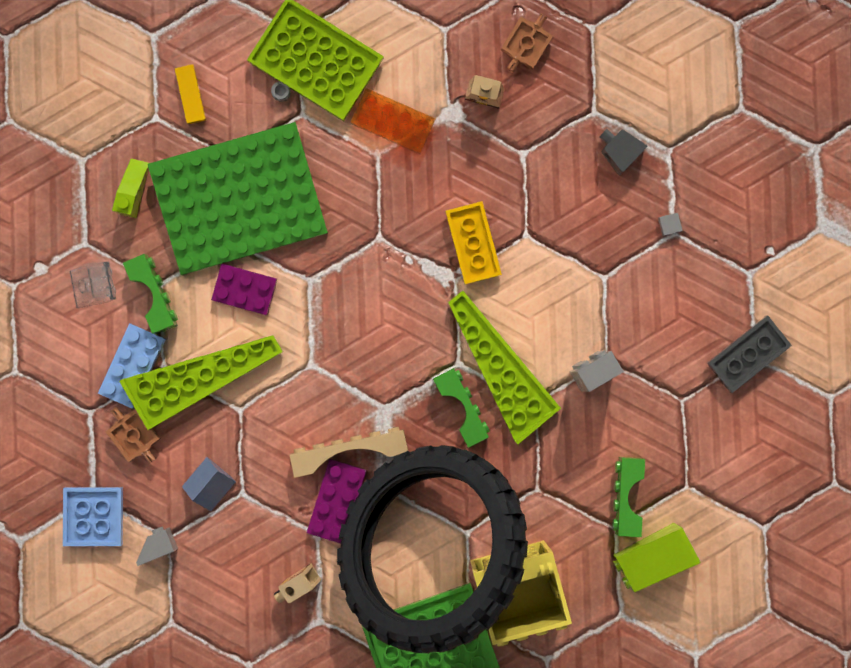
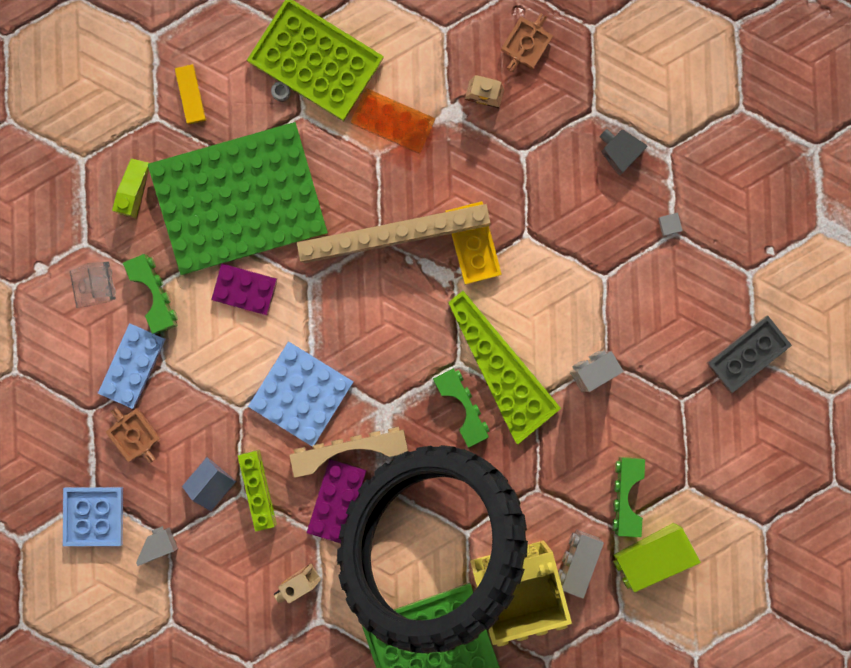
lime wing [119,335,283,430] -> none
none -> lime brick [238,450,277,532]
none -> light blue plate [248,341,354,447]
none -> tan brick [297,204,491,263]
none -> light grey brick [558,529,604,599]

